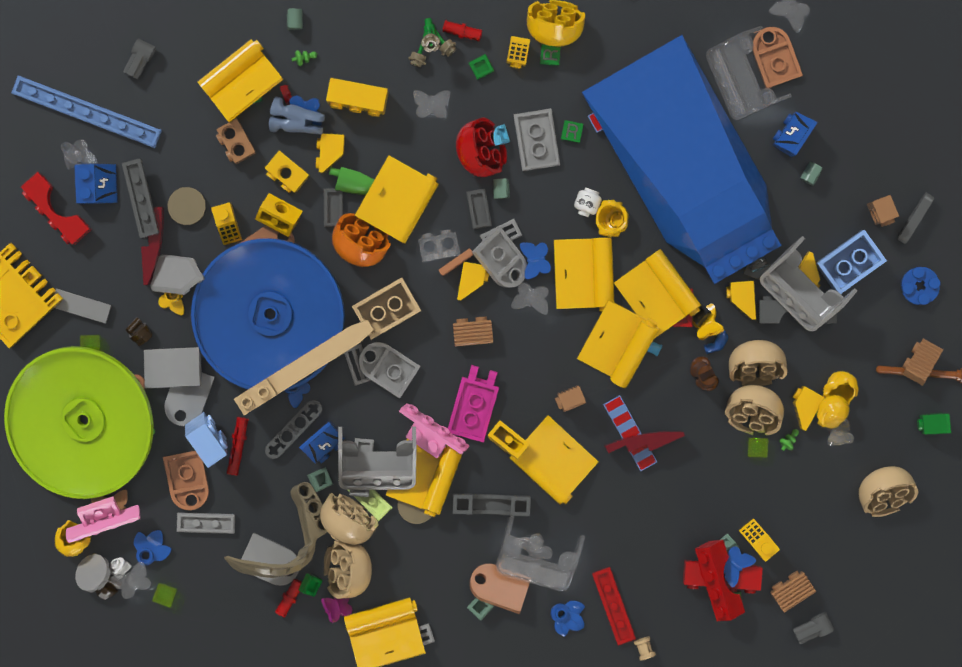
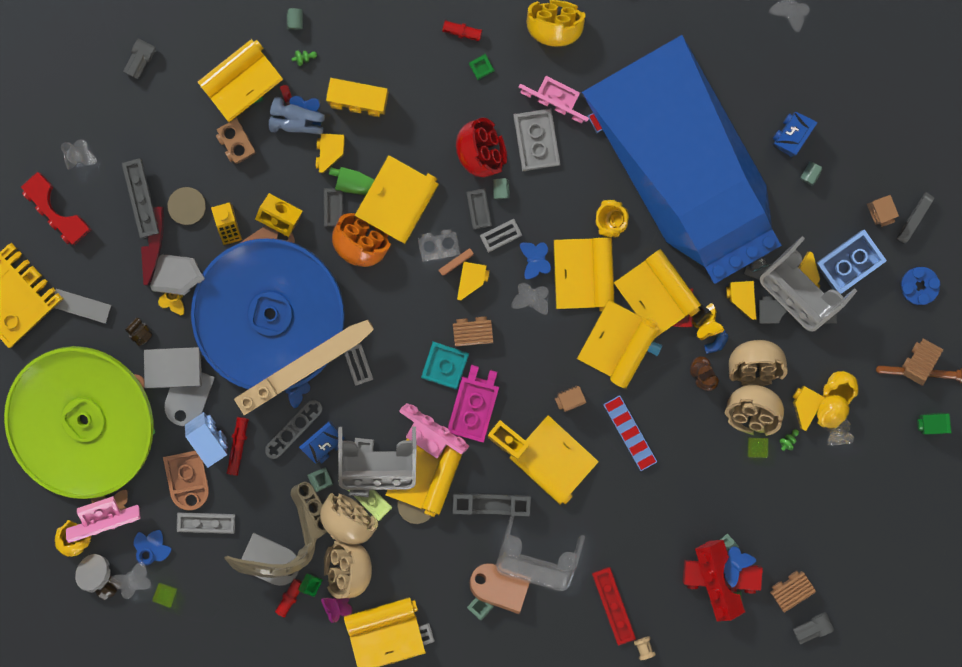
medium blue tile [11,76,162,148] -> none
blue slope [75,164,118,204] -> none
clear neon green plate [80,335,101,351] -> none
white plate [109,557,132,580] -> none
yellow brick [265,151,310,194] -> none
tan brick [352,278,421,340] -> none
light grey tile [358,342,420,399] -> none
dark tan plant [408,18,456,68] -> none
clear animal [413,90,450,118] -> none
light grey tile [472,226,527,288] -> none
medium azure tile [493,124,510,146] -> none
yellow slope [507,36,530,69] -> none
clear animal [514,534,553,568] -> none
green tile [540,44,561,66] -> none
blue plate [551,600,585,637] -> none
green tile [561,120,583,143] -> none
white head [574,188,602,217] -> none
dark red slope [604,431,685,453] -> none
clear windscreen [706,26,792,120] -> none
yellow slope [739,518,780,562] -> none
nougat tile [752,27,803,89] -> none
tan cylinder [859,466,919,517] -> none
none -> teal tile [421,342,469,389]
none -> bright pink bracket [518,76,589,124]

